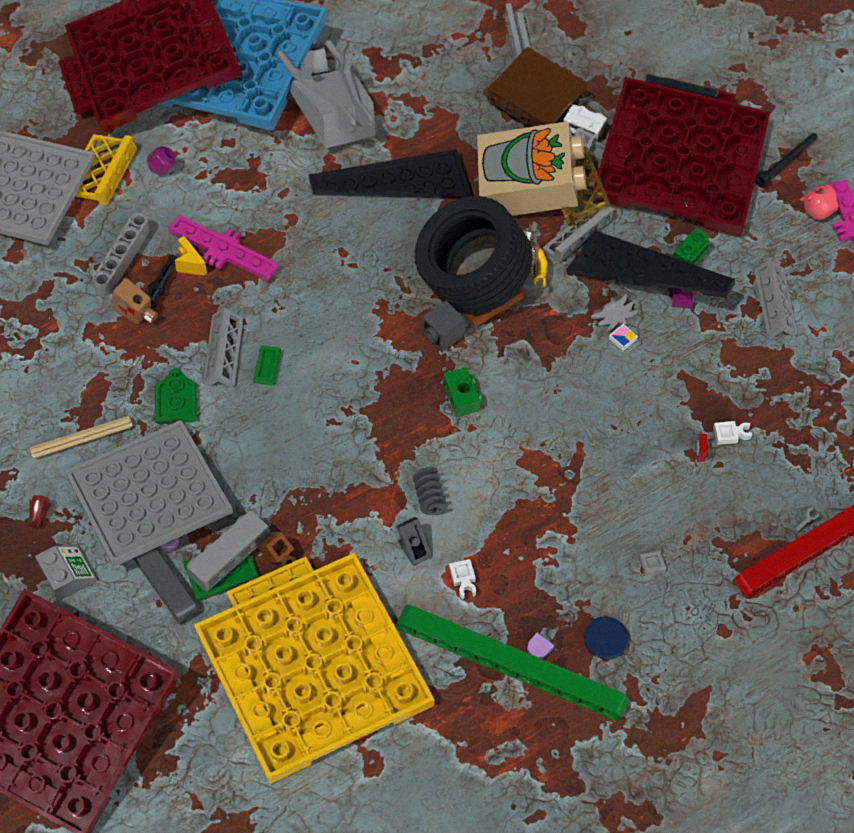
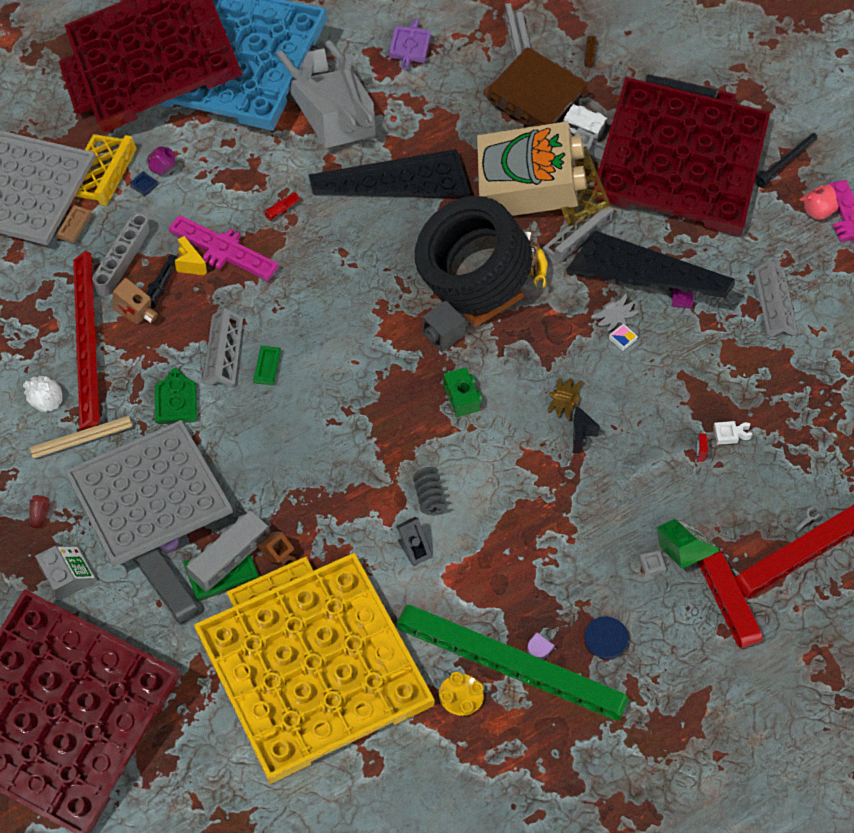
white plate [449,559,476,599] -> none
green window [673,228,710,265] -> none
none -> white hair [23,376,63,413]
none -> medium nougat plate [56,205,92,244]
none -> red plate [73,251,100,430]
none -> dark blue tile [130,171,158,197]
none -> red axle [264,192,300,221]
none -> medium lavender plate [389,18,431,69]
none -> yellow dish [439,672,484,716]
none -> pearl gold piece [548,378,583,421]
none -> black slope [572,407,600,454]
none -> reddish brown axle [584,35,597,67]
none -> green slope [657,519,719,568]
none -> red beam [698,549,762,649]

